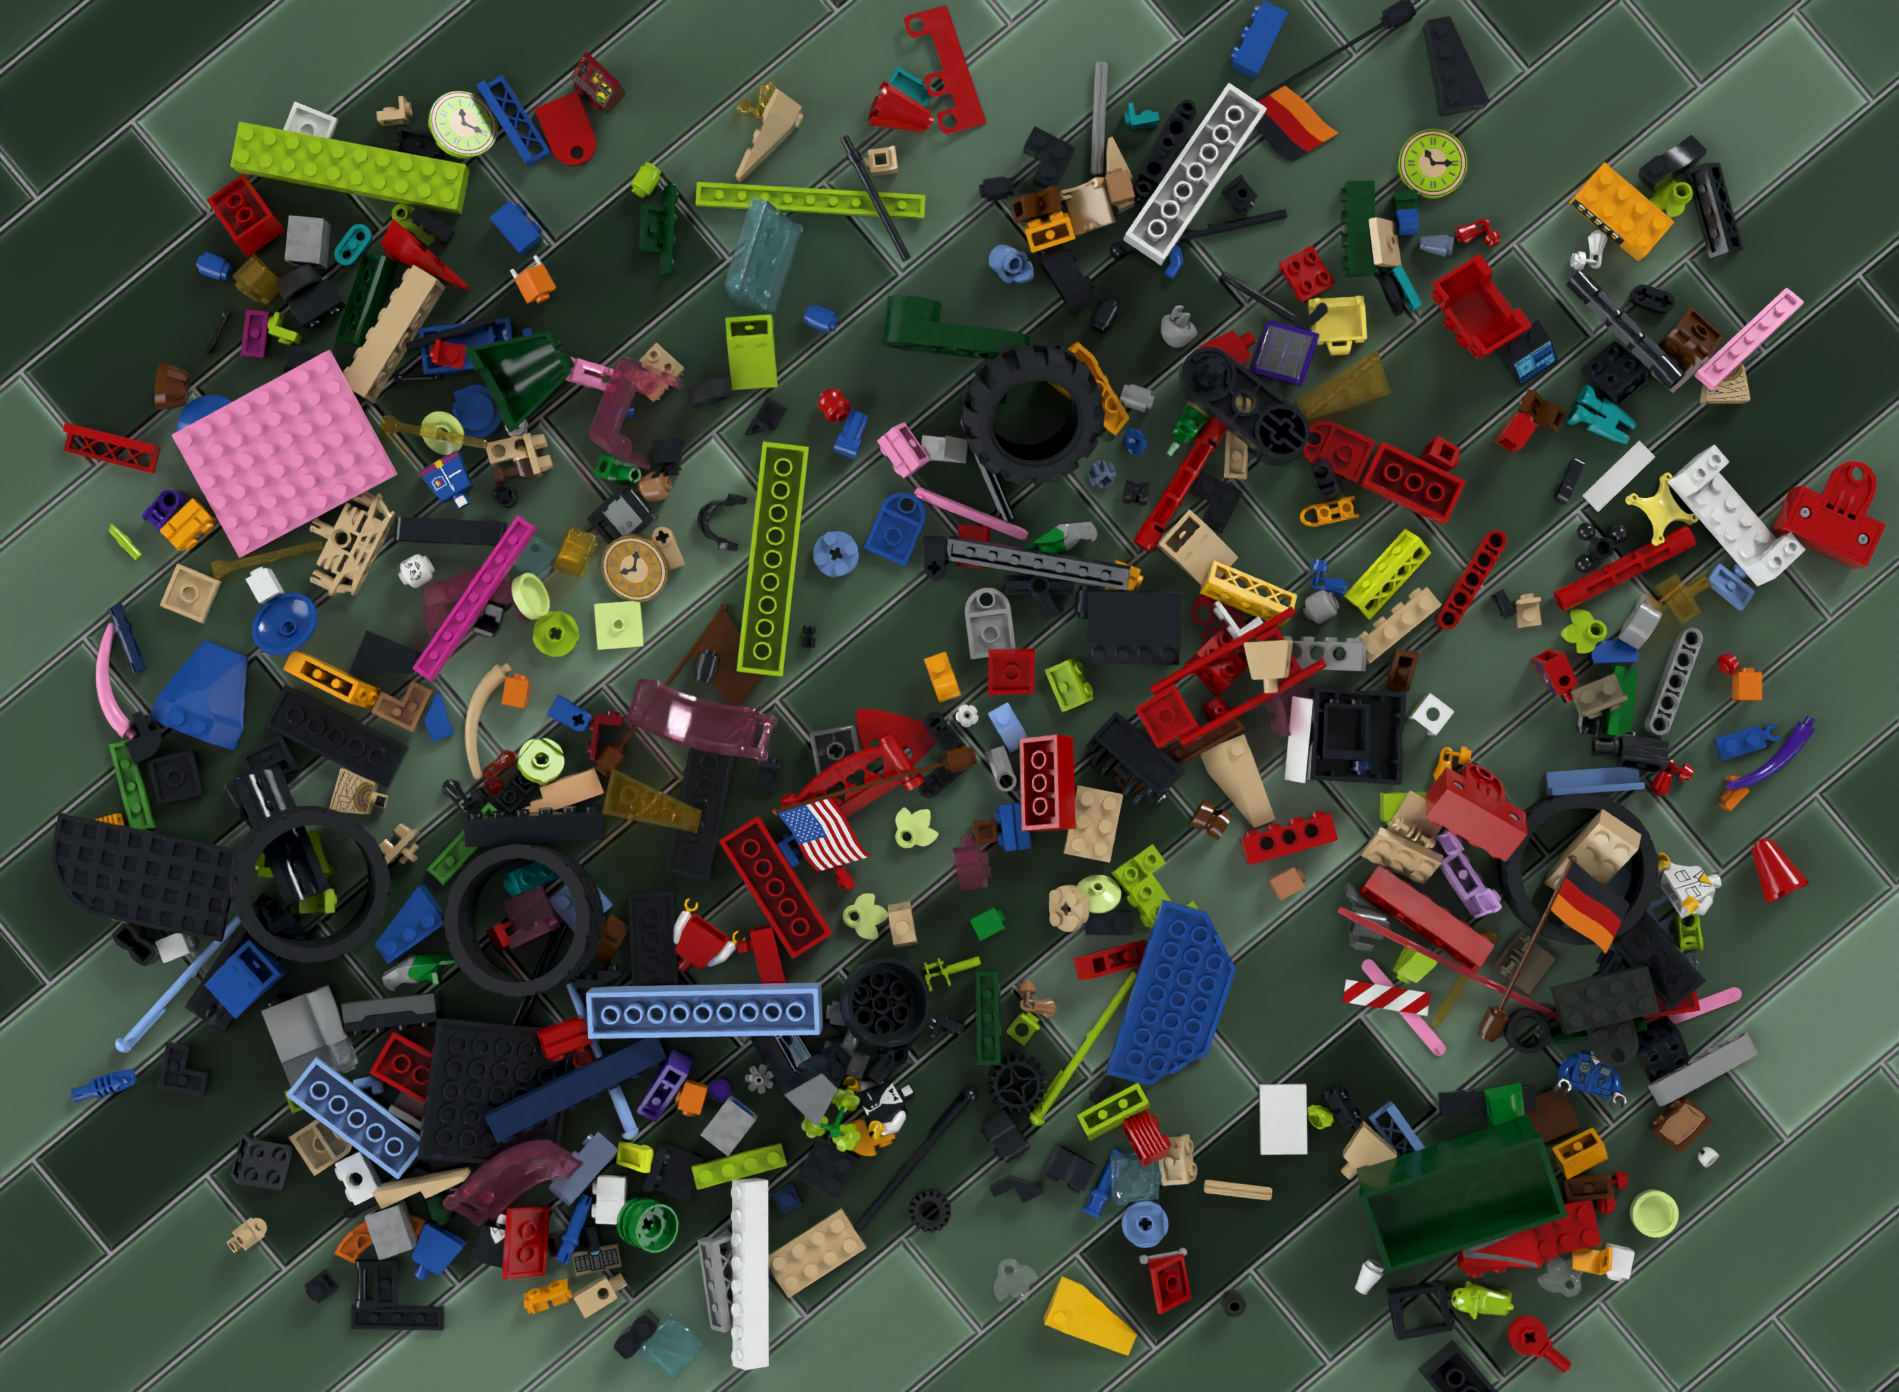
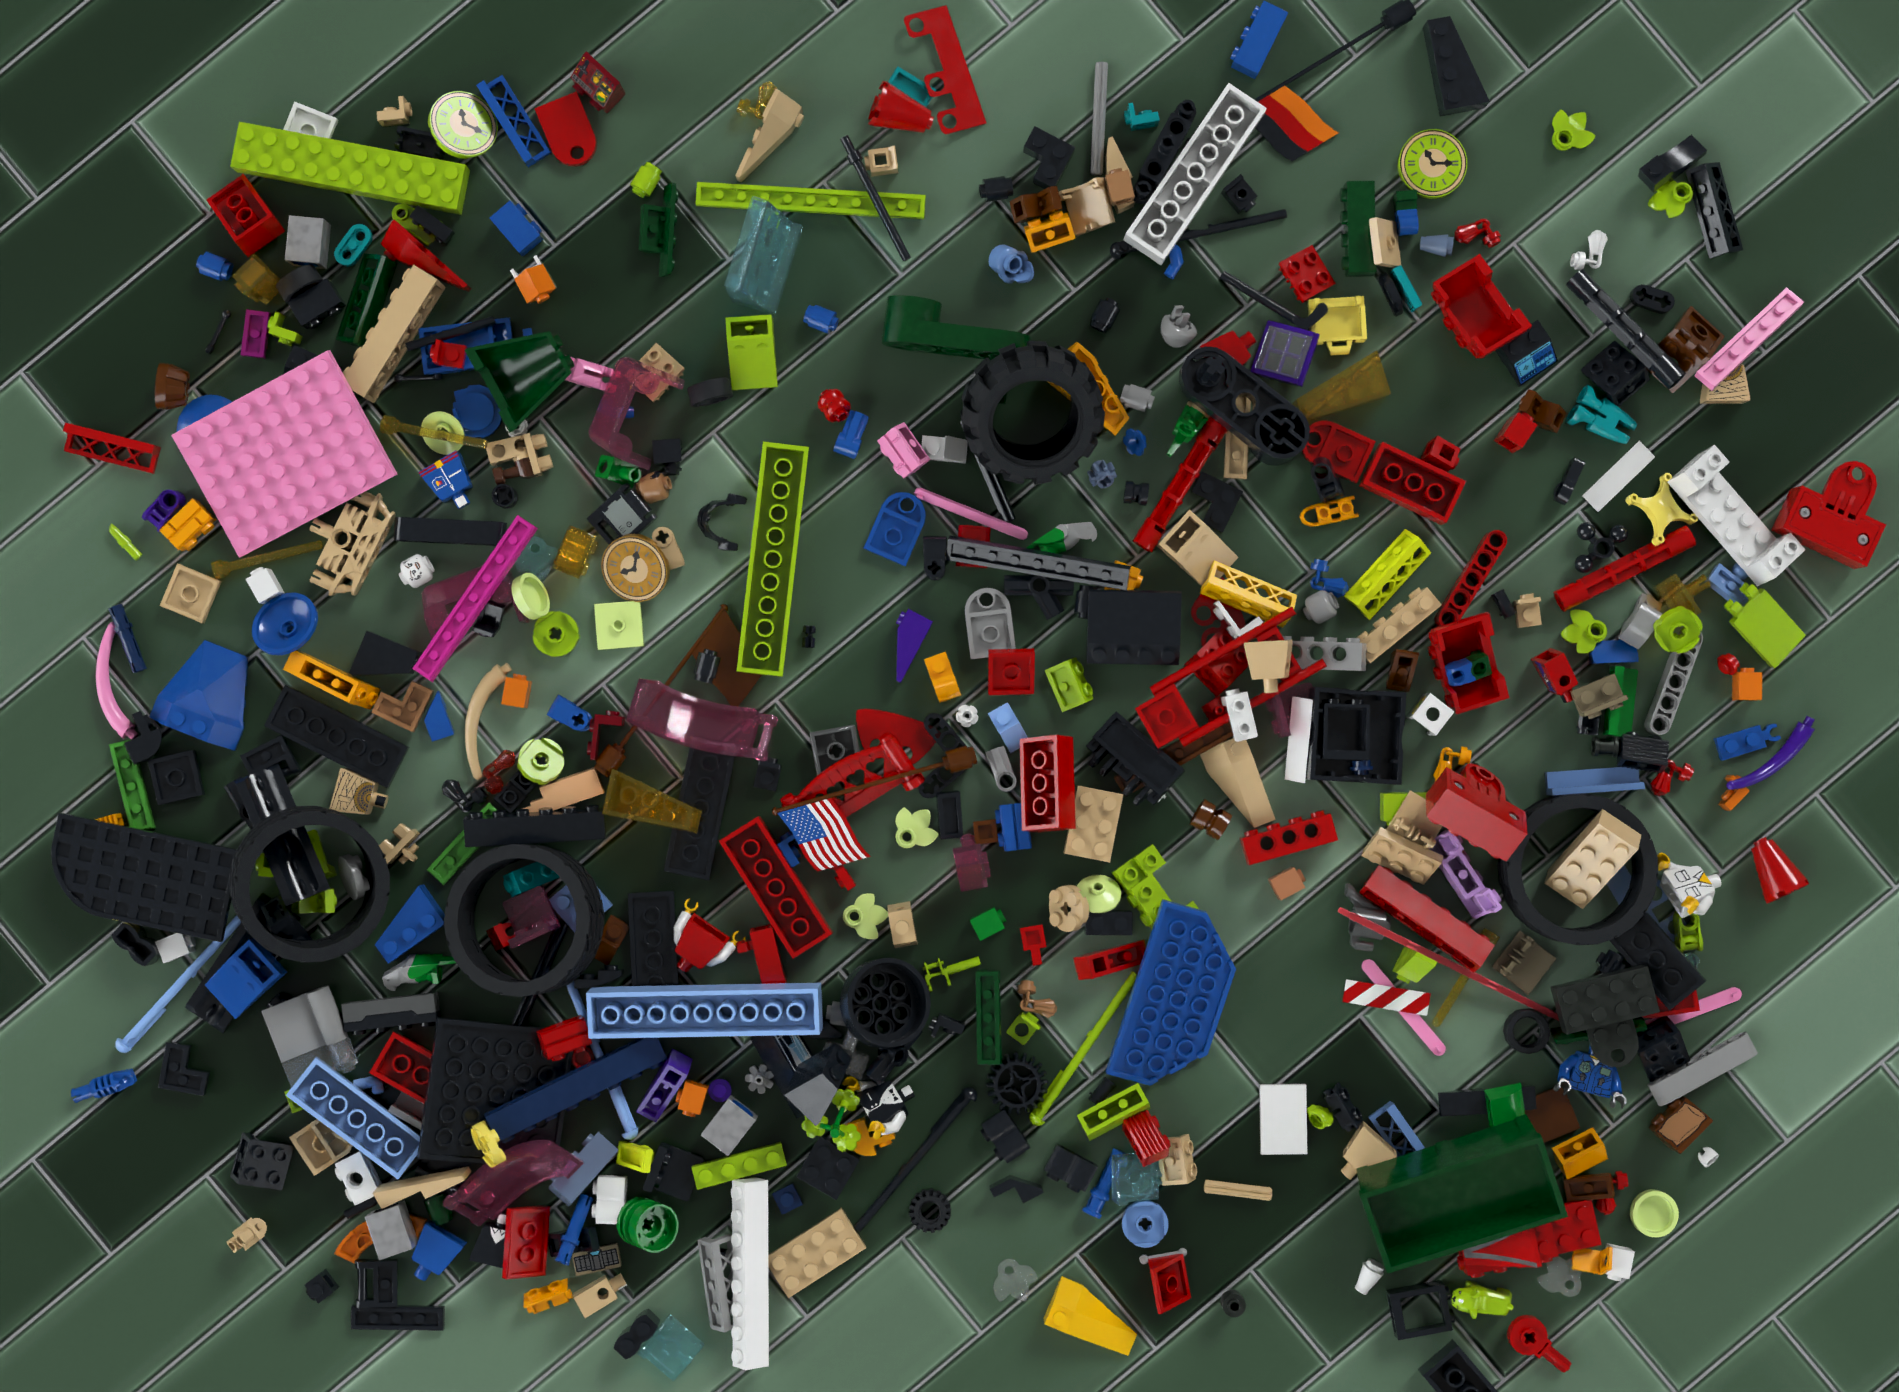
black slope [744,397,788,436] -> none
medium blue plate [813,531,859,577] -> none
black brick [1038,244,1096,312] -> none
flag [1478,855,1630,1042] -> none
light orange brick [1568,162,1674,262] -> none
none -> light grey tile [338,854,370,900]
none -> light yellow plate [471,1120,506,1168]
none -> dark purple slope [896,609,933,683]
none -> black tile [936,791,964,840]
none -> red plate [1020,924,1046,966]
none -> white bracket [1220,688,1258,742]
none -> red cylinder [1427,612,1510,714]
none -> leg [1445,649,1492,686]
none -> lime plate [1552,110,1595,151]
none -> lime plate [1653,606,1703,653]
none -> lime tile [1724,582,1806,669]

